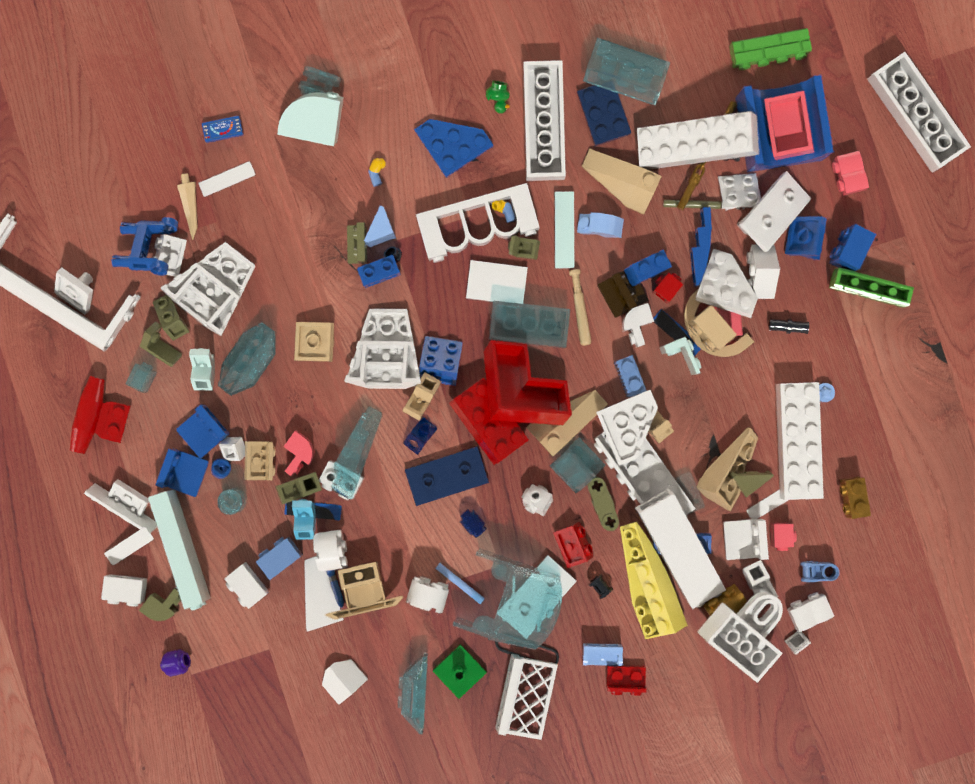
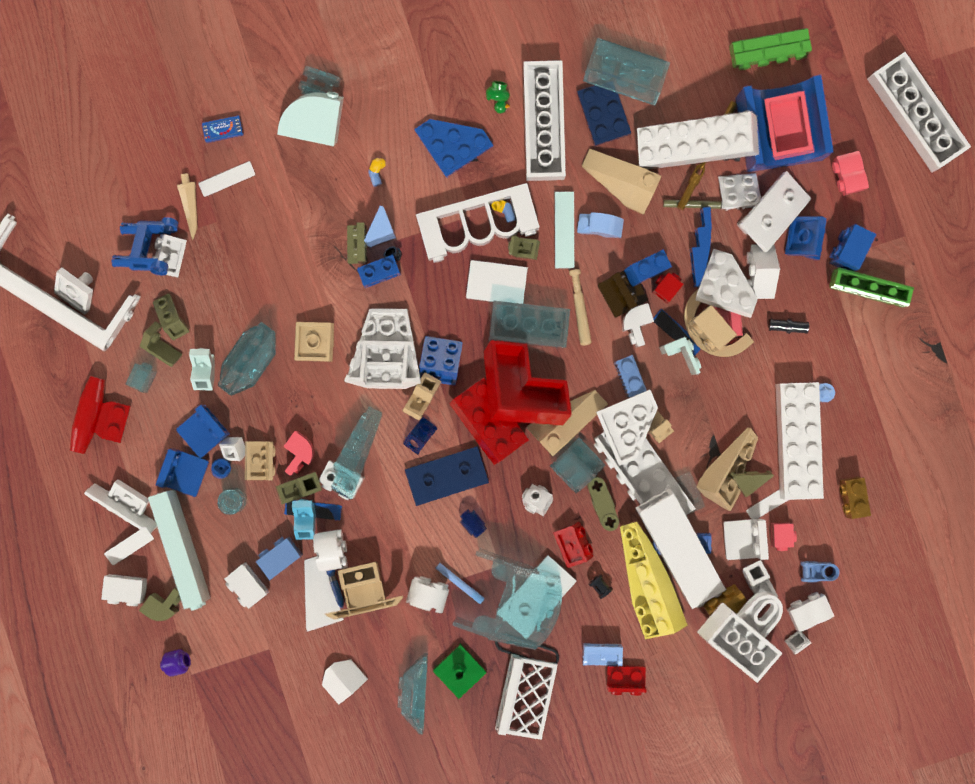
white wedge [161,242,256,336] -> none

